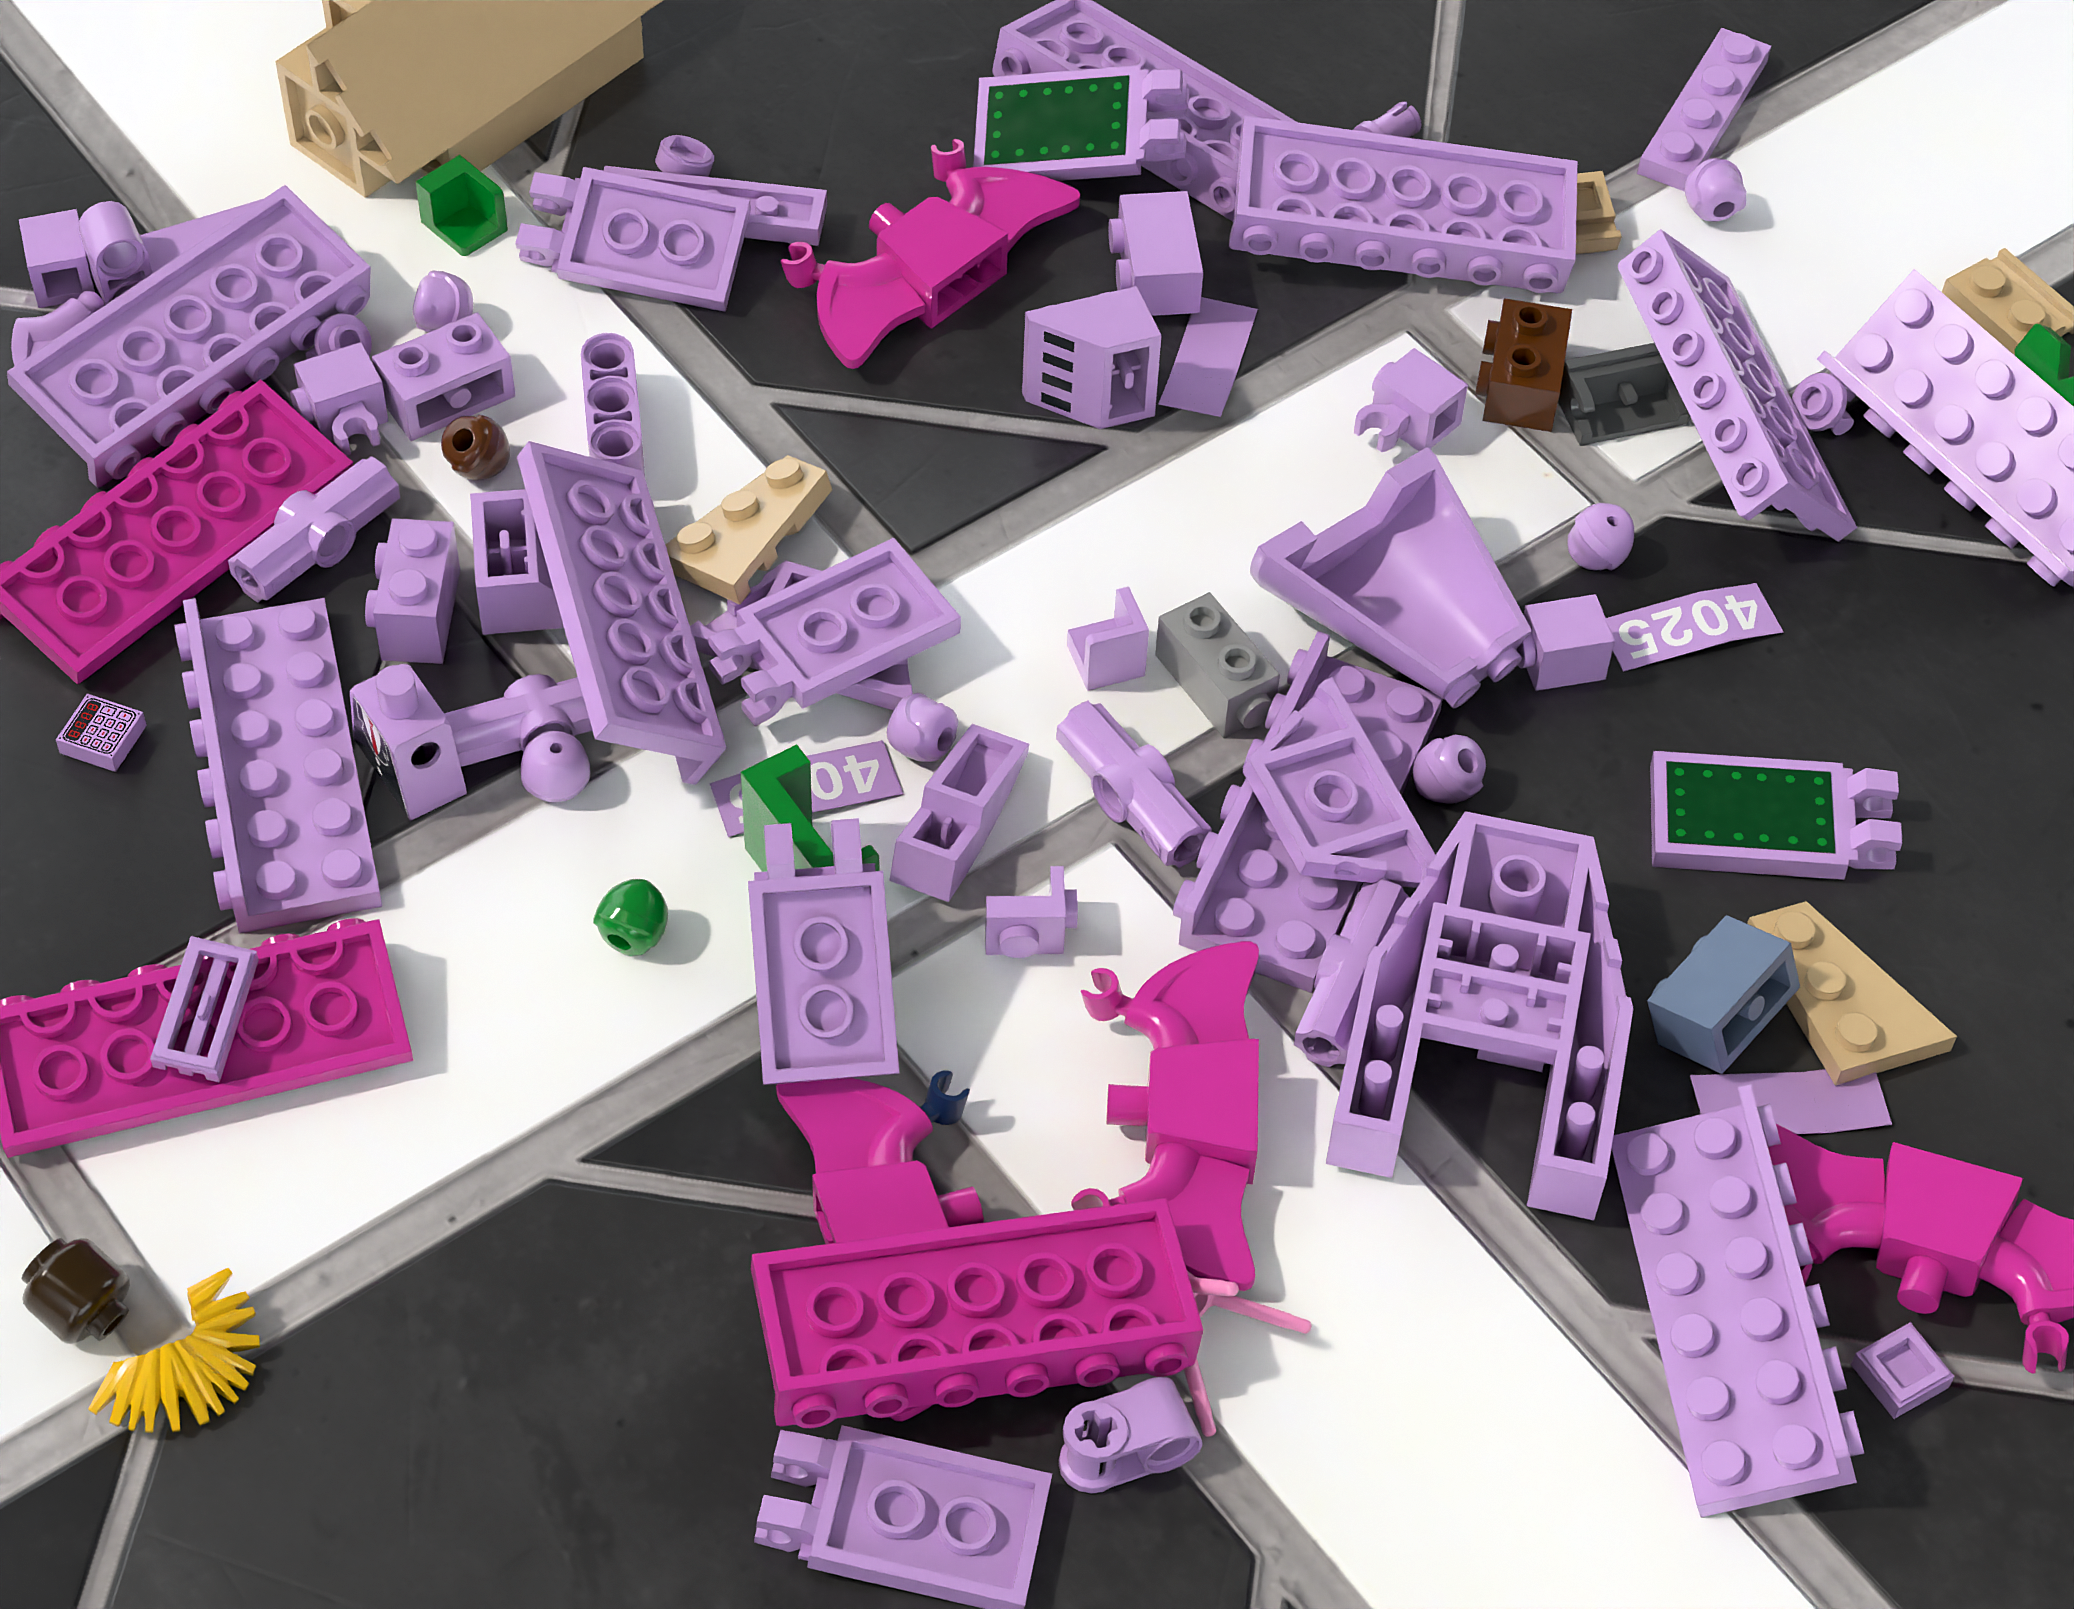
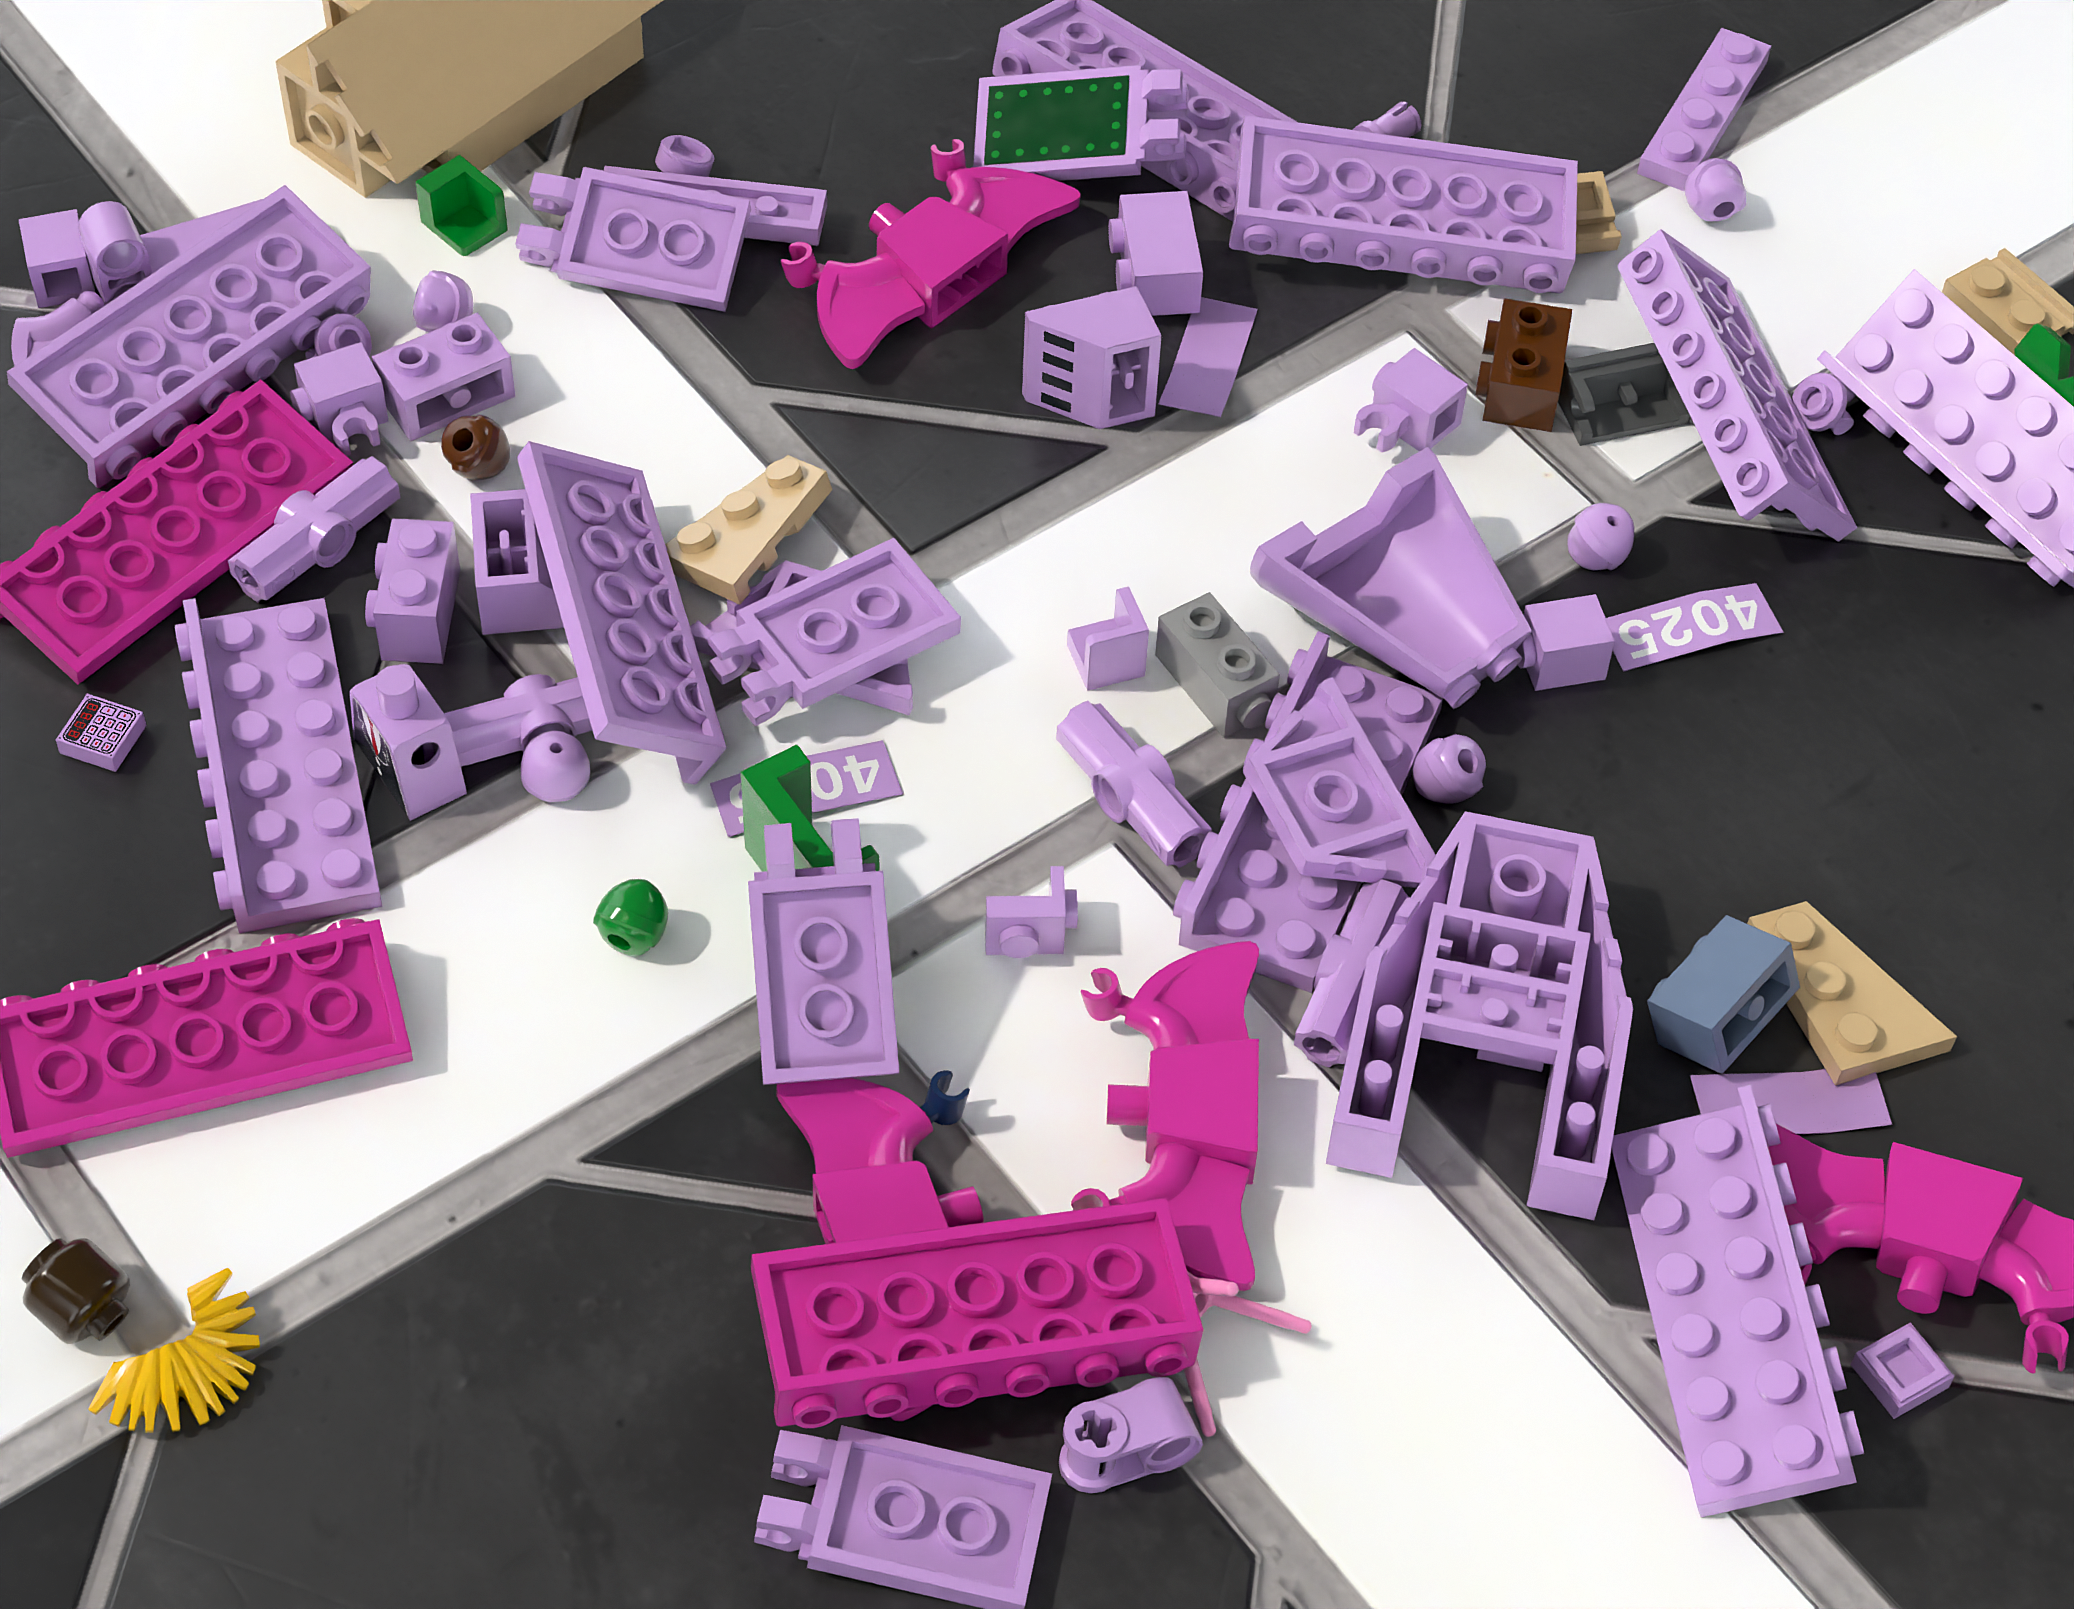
lavender tile [150,936,259,1082] -> none
lavender beam [580,333,645,477] -> none
lavender piece [886,693,958,762] -> none
lavender slope [889,724,1030,902] -> none
tile [1650,751,1902,880] -> none

